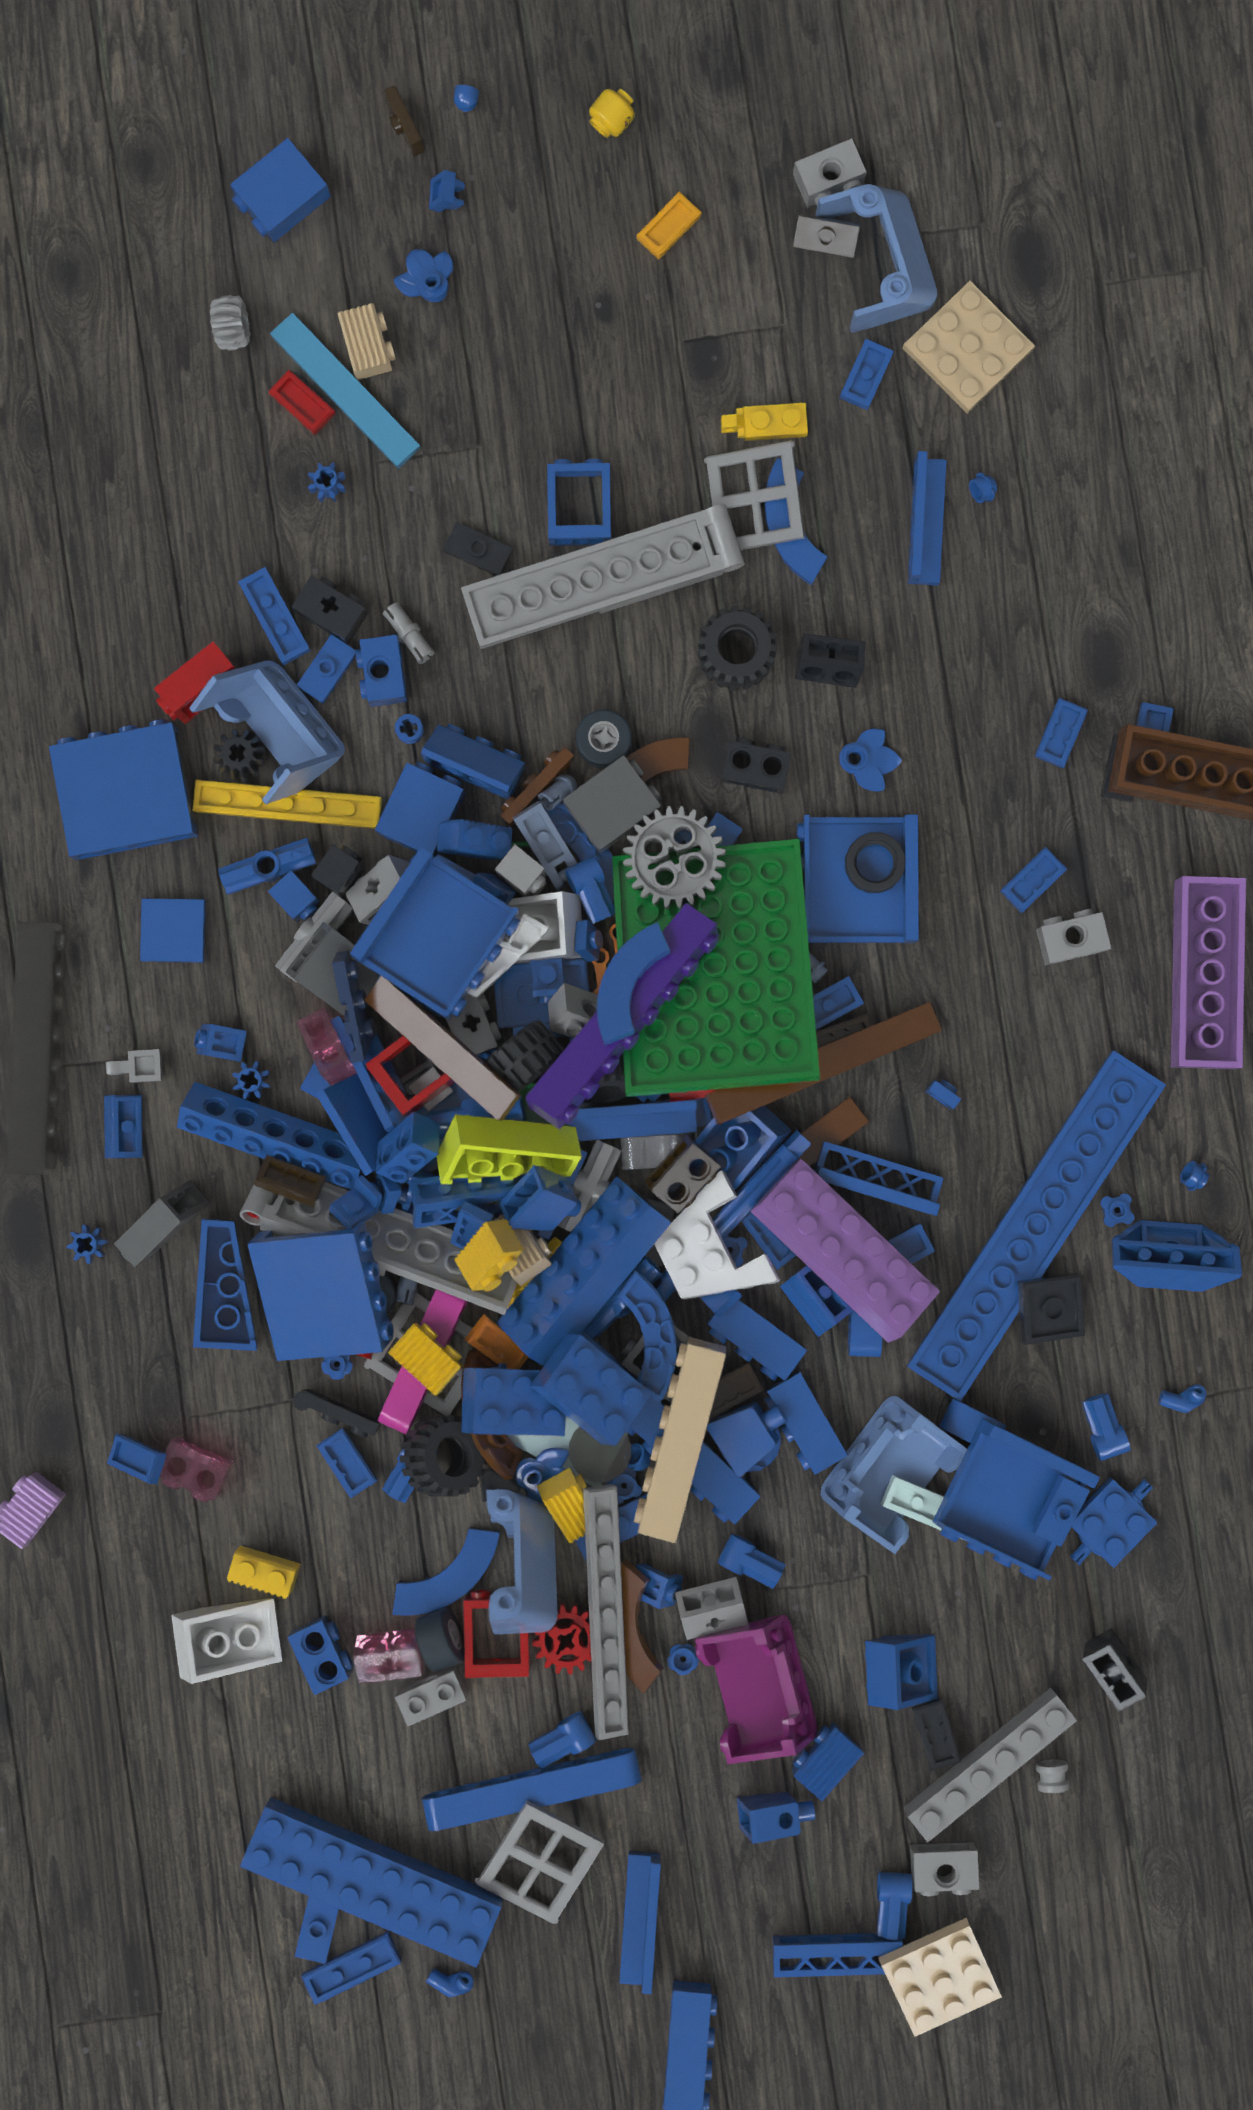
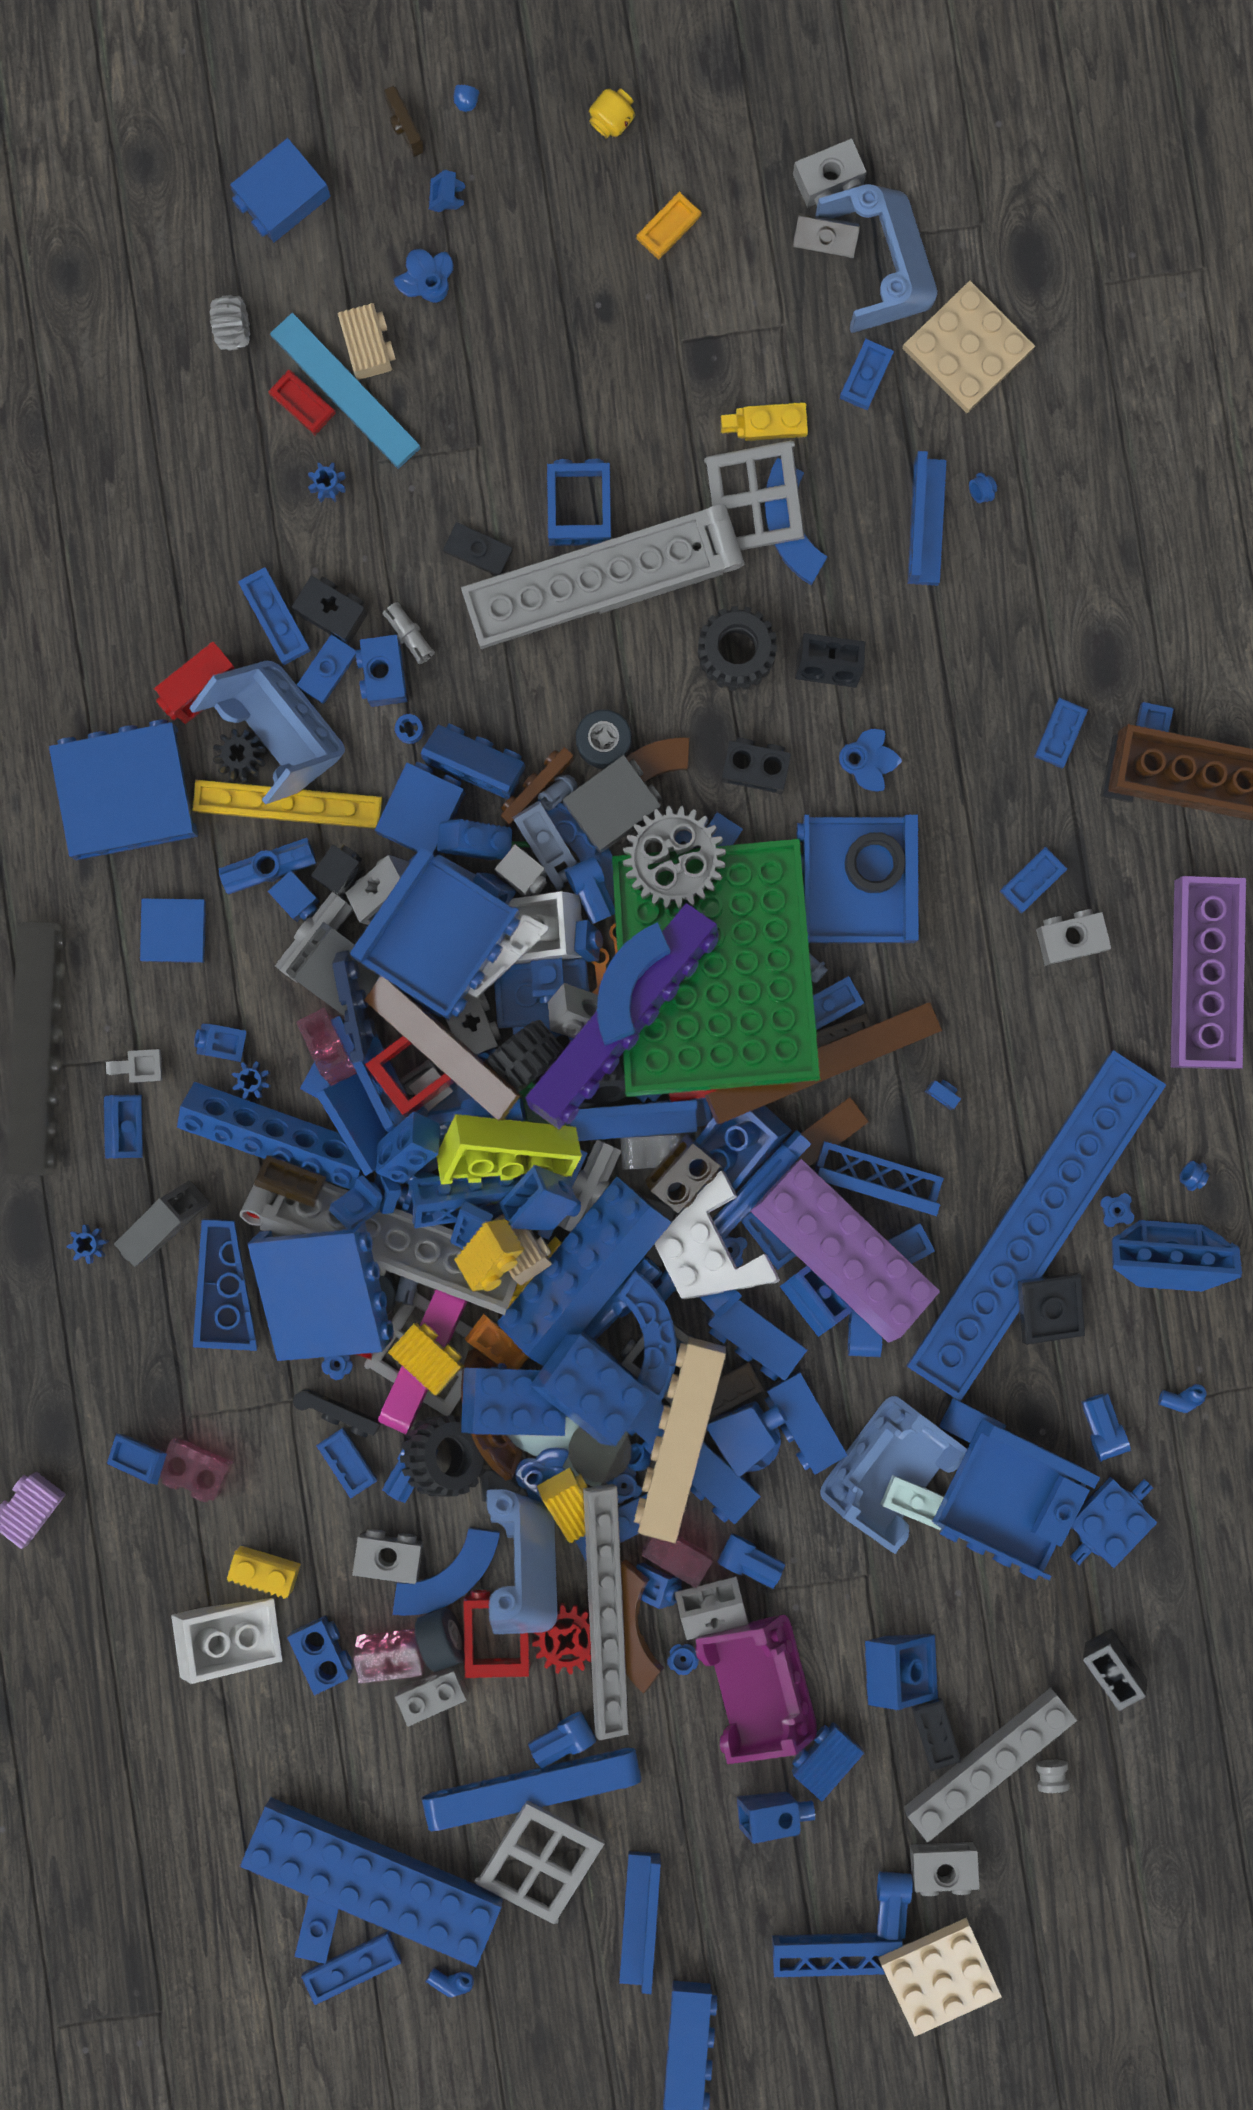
none -> light grey brick [352,1529,424,1584]
none -> clear pink brick [642,1535,713,1588]

